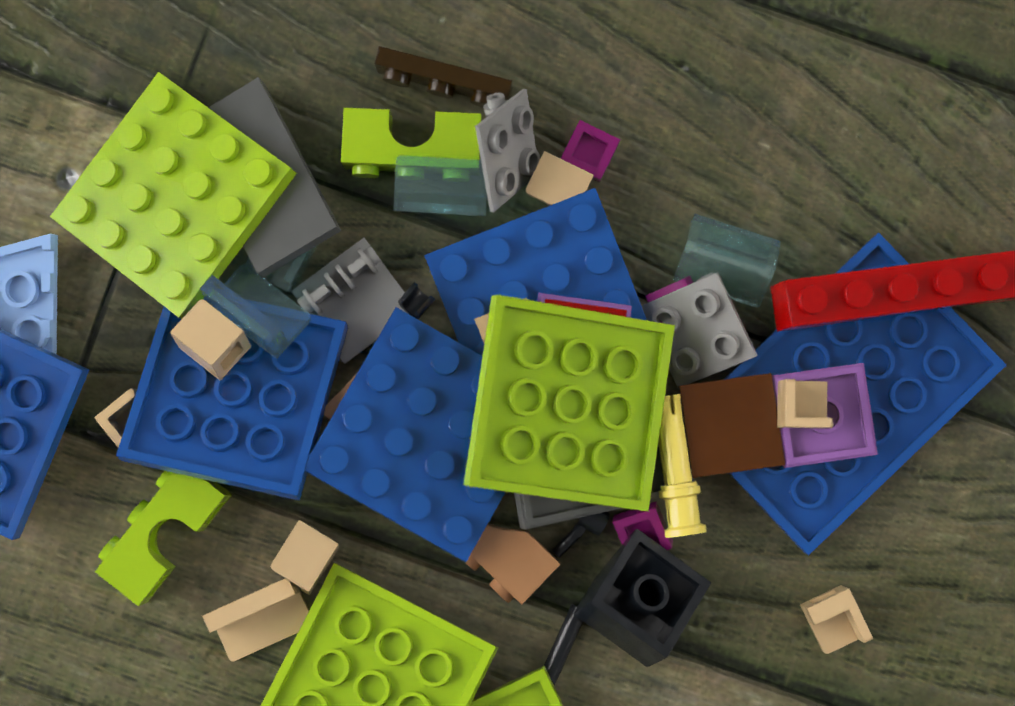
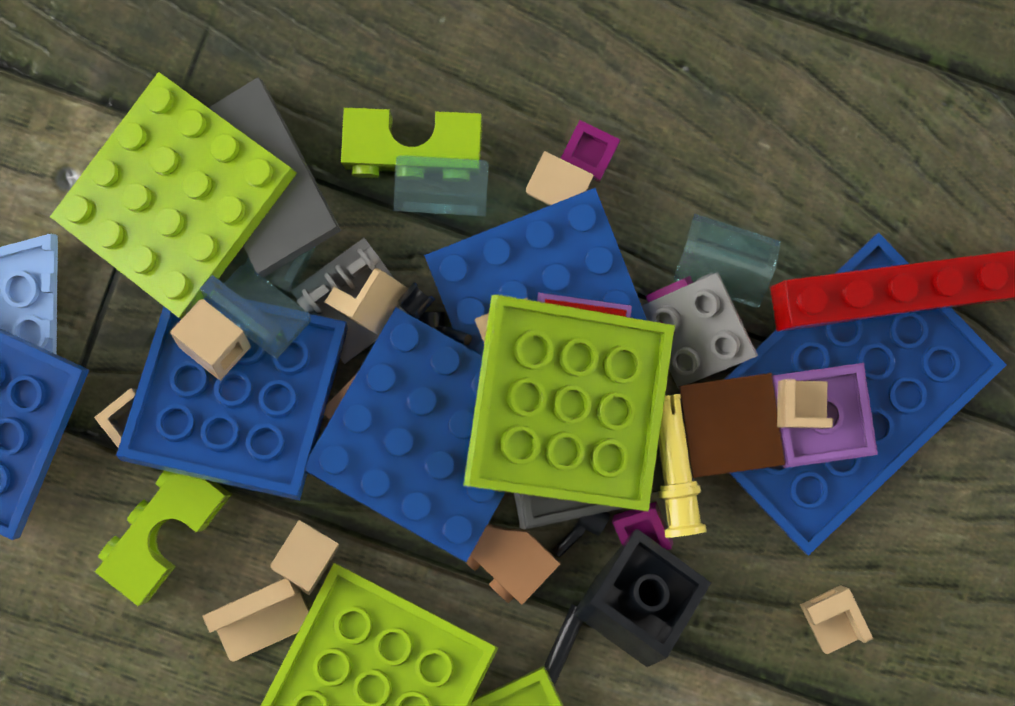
dark brown plate [374,46,512,108] -> none
light grey hinge [475,89,540,212] -> none
none -> tan panel [324,268,408,335]
none -> black hand [418,312,472,345]

